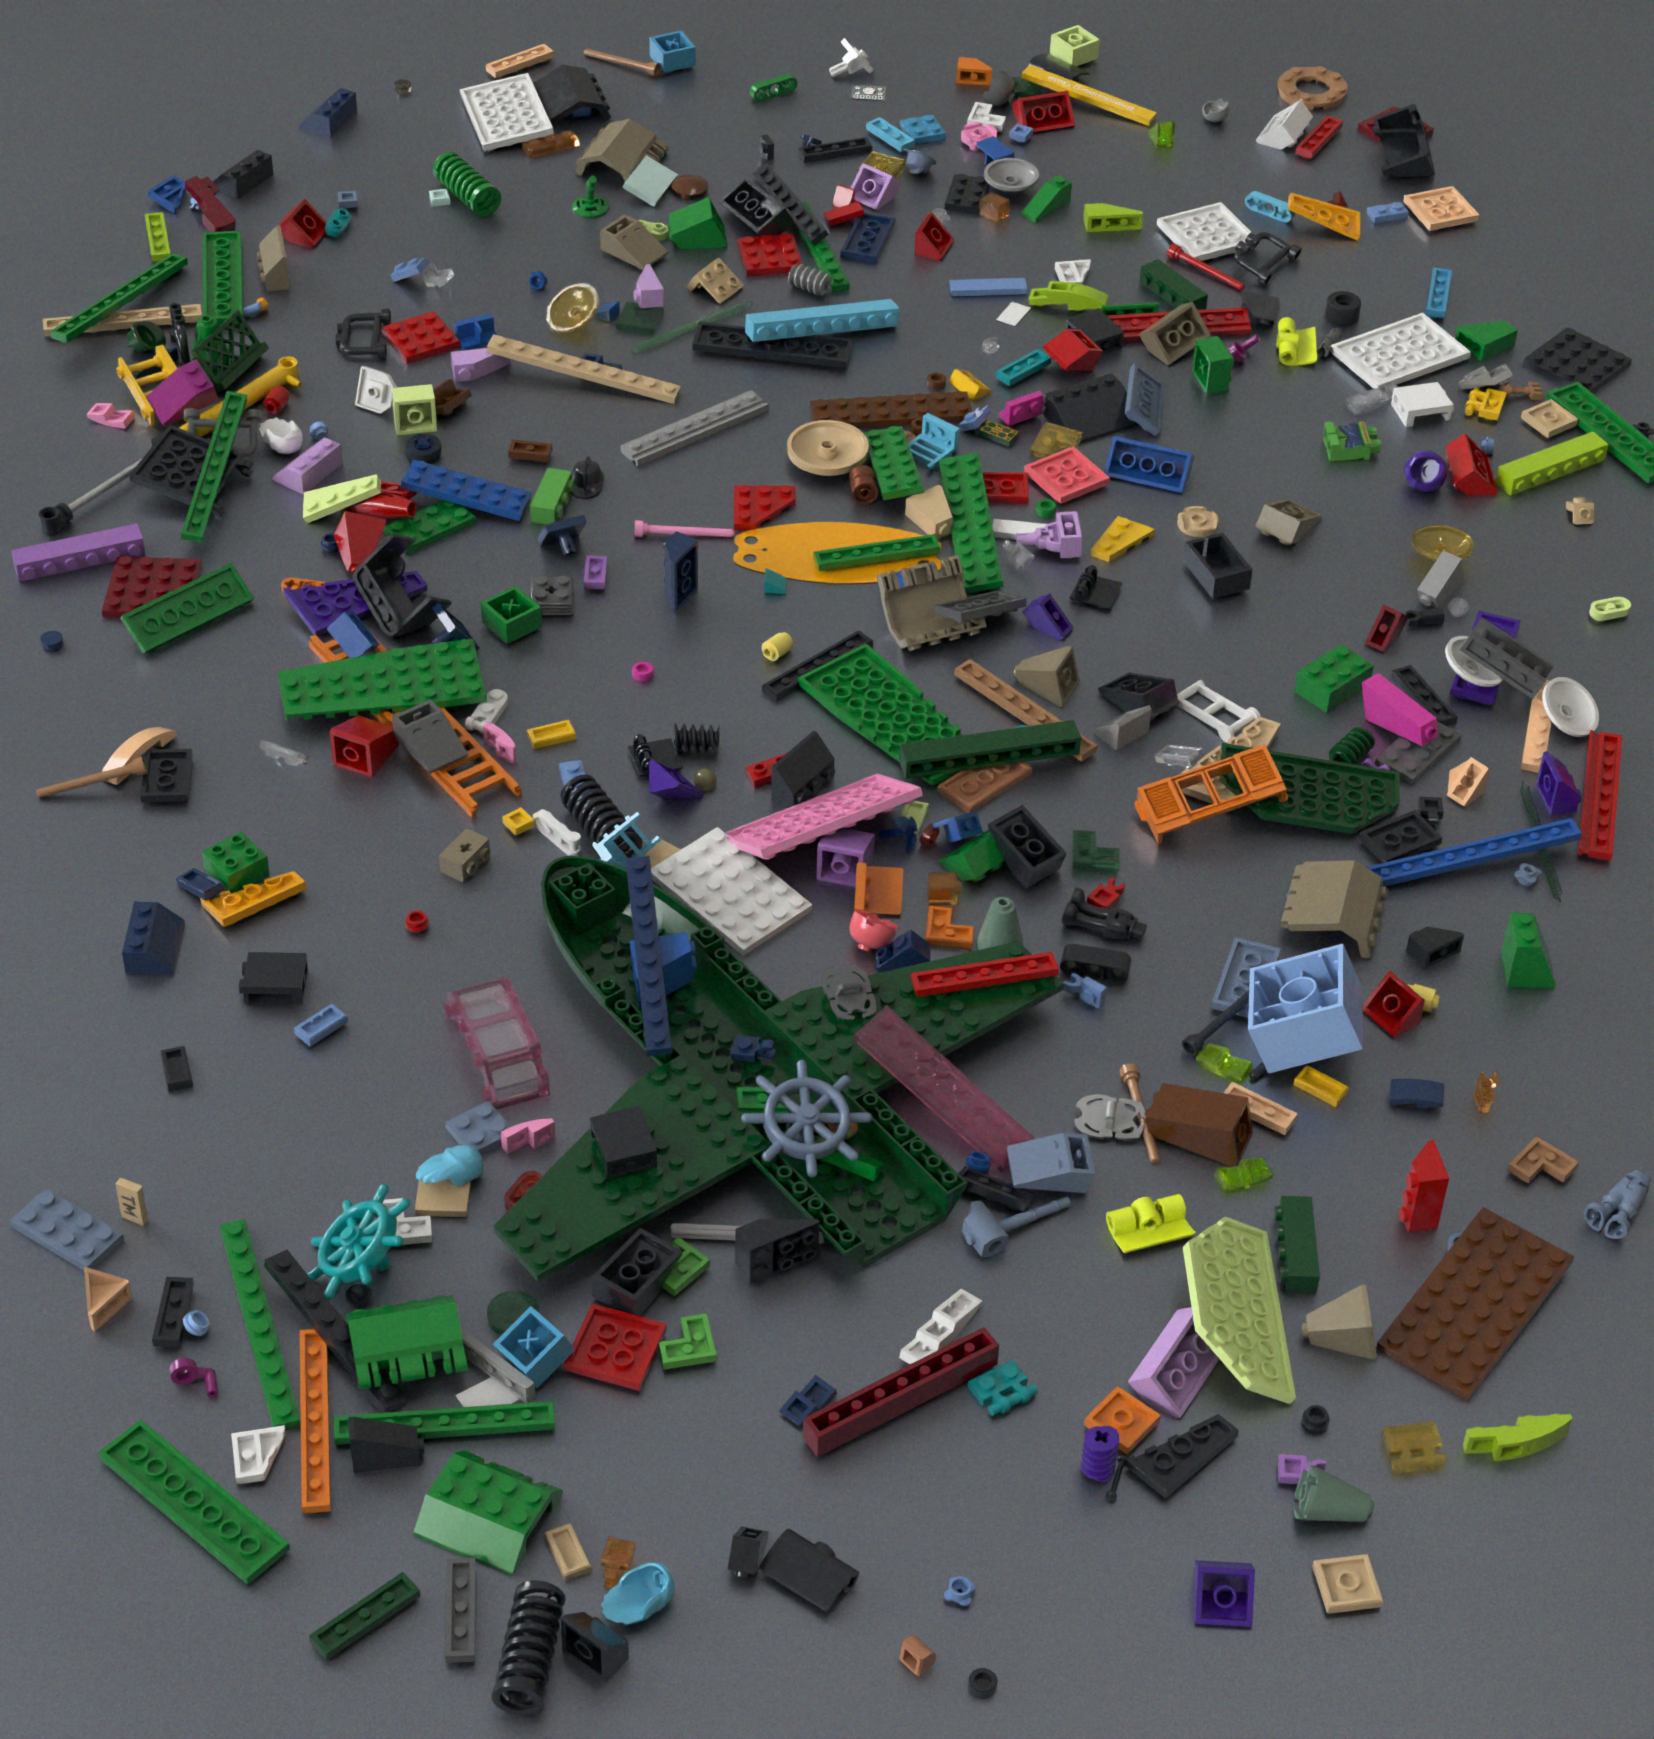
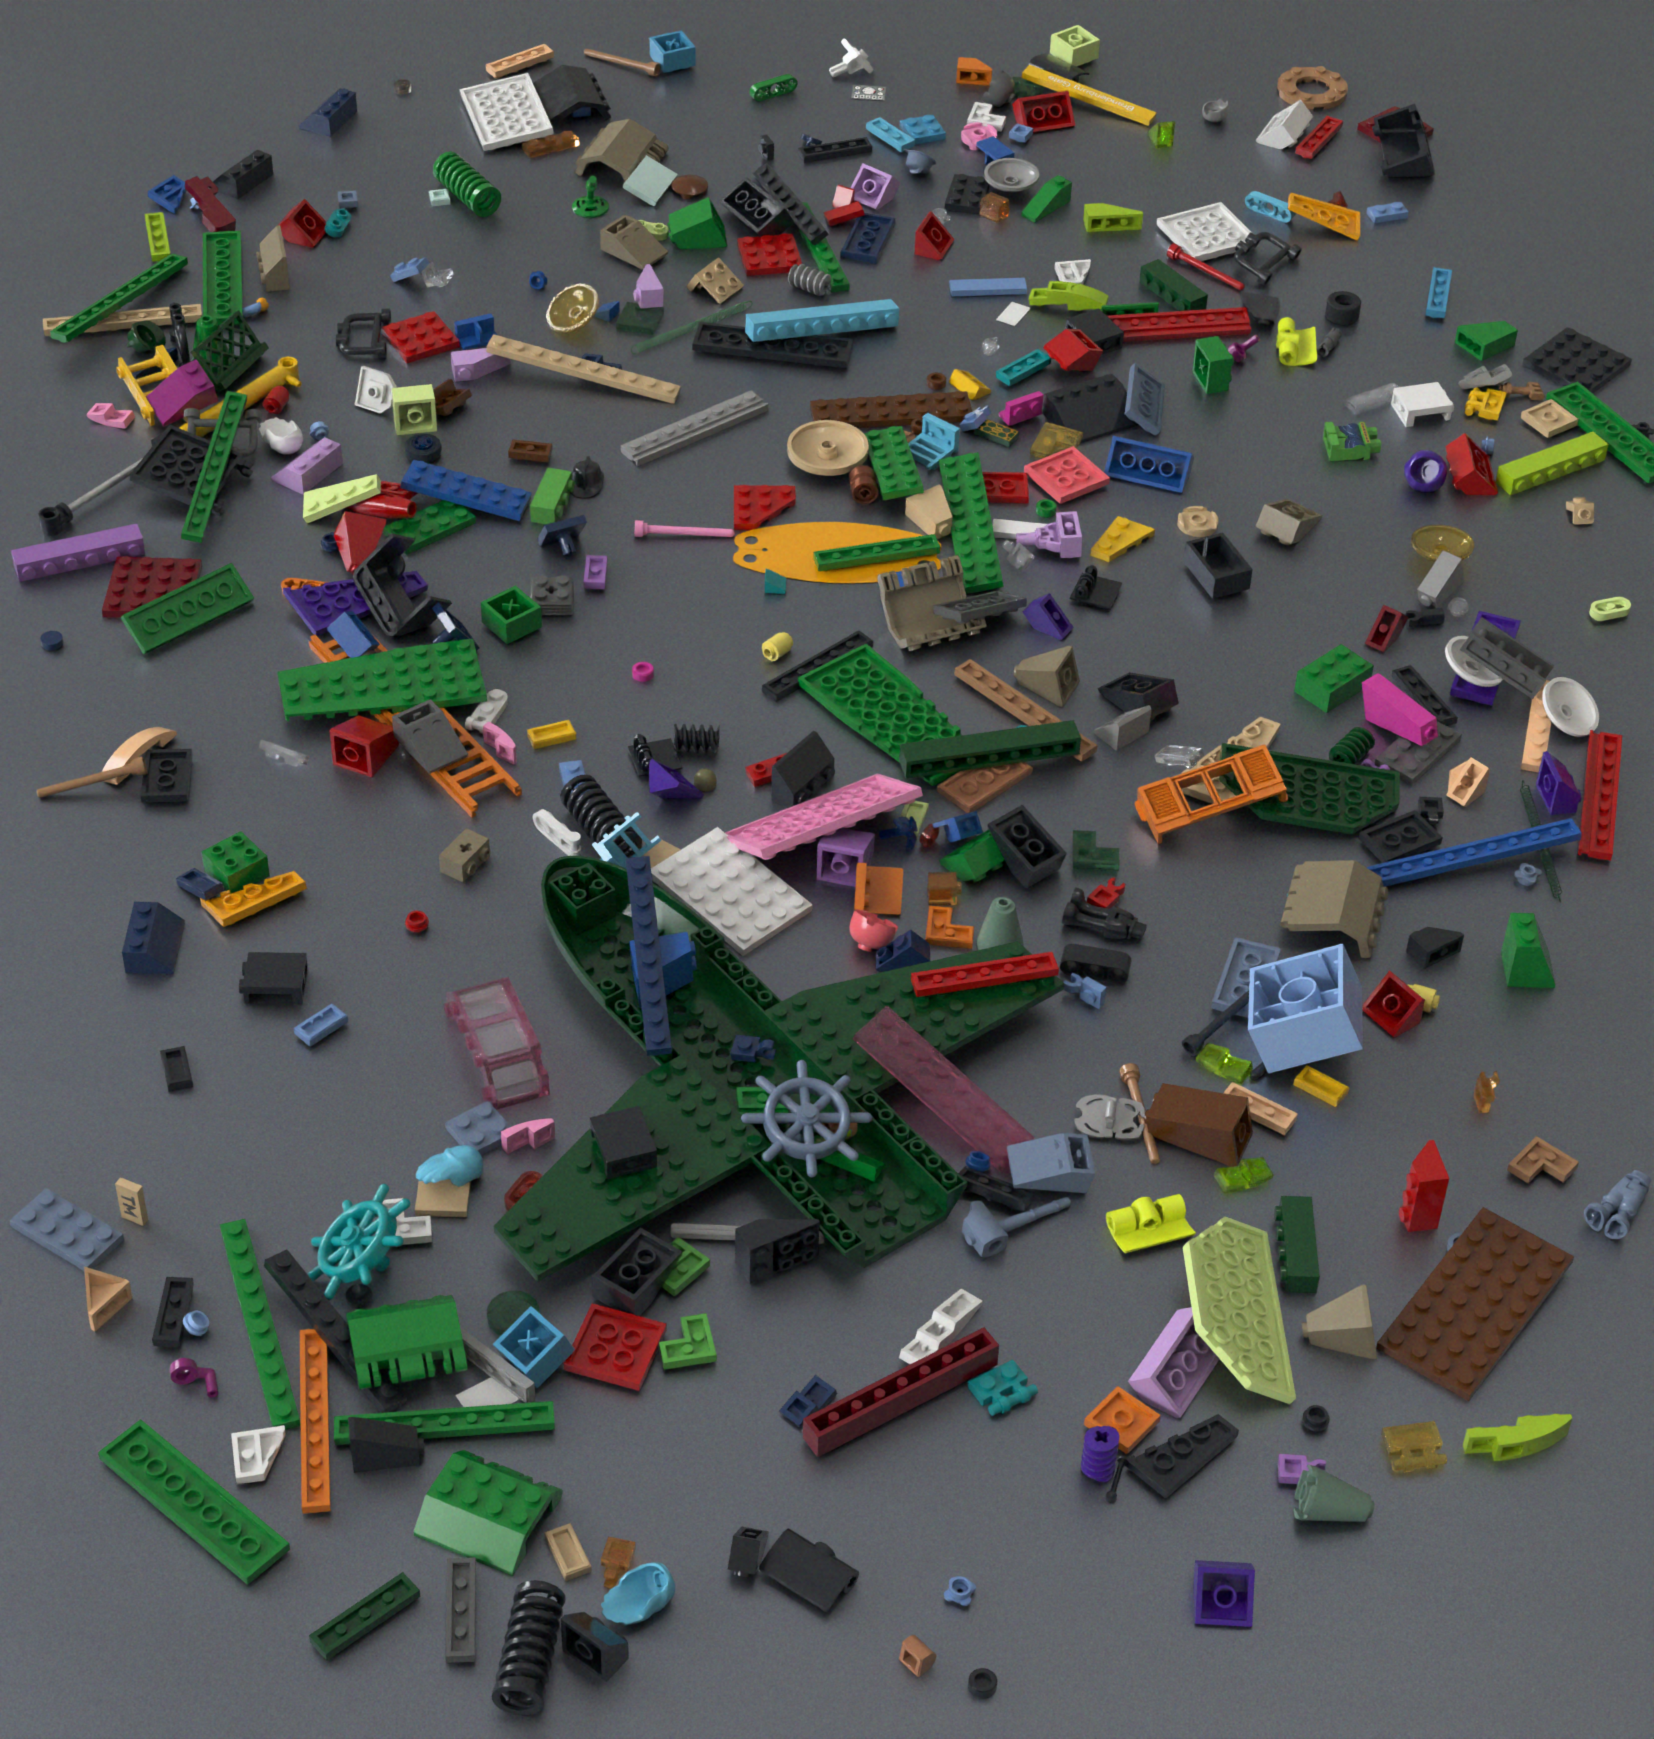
yellow plate [502,807,535,836] -> none
dark blue slope [663,531,698,613] -> none
dark grey shield [822,964,877,1021] -> none
clear yellow plate [857,151,905,178] -> none
dark tan slope [1139,302,1211,365] -> none
white piece [1176,680,1261,742] -> none
tan plate [1312,1554,1383,1614] -> none
white plate [1330,313,1471,392] -> none
dark blue slope [1390,1079,1445,1109] -> none
light nougat plate [1403,186,1479,231] -> none

